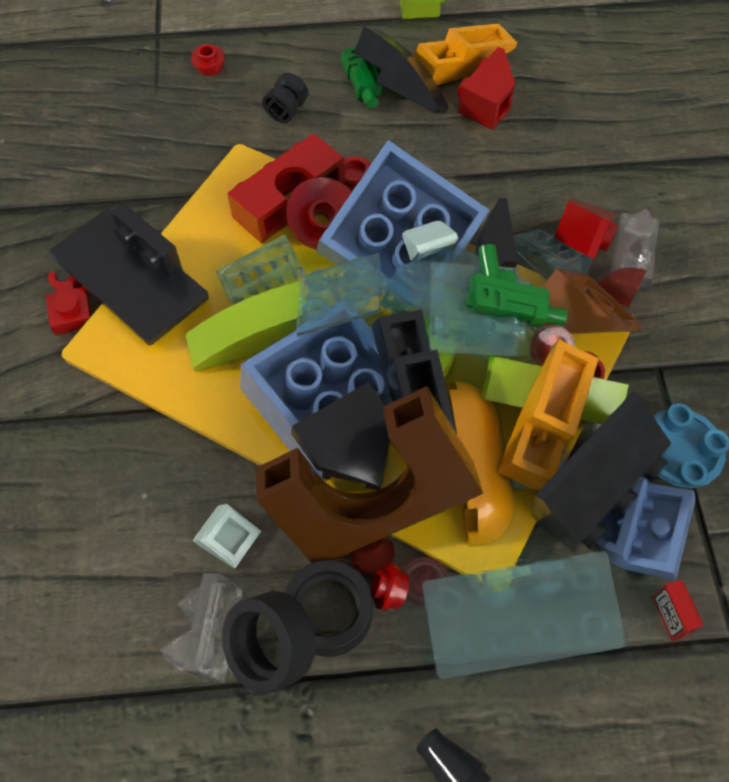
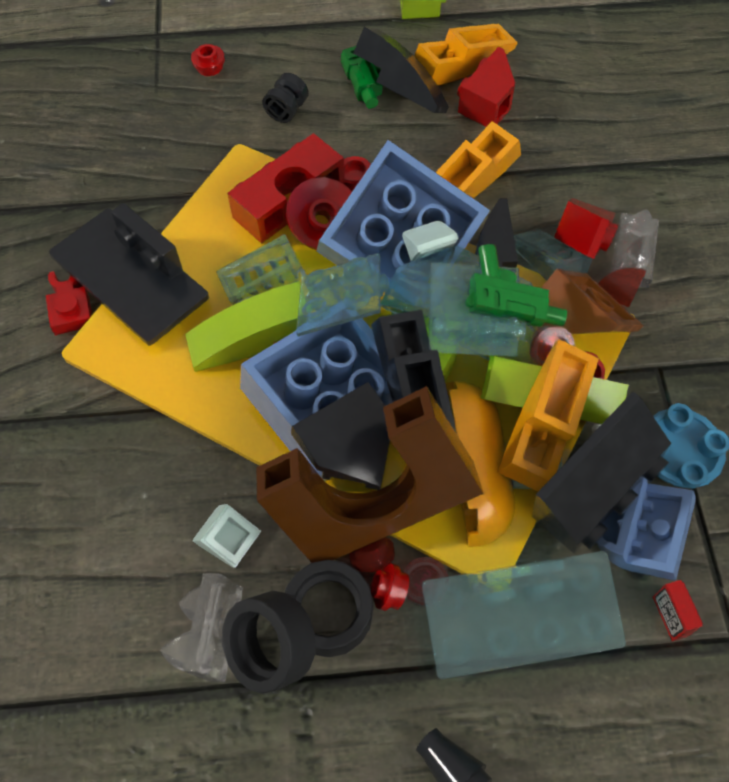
none -> light orange slope [436,121,521,199]

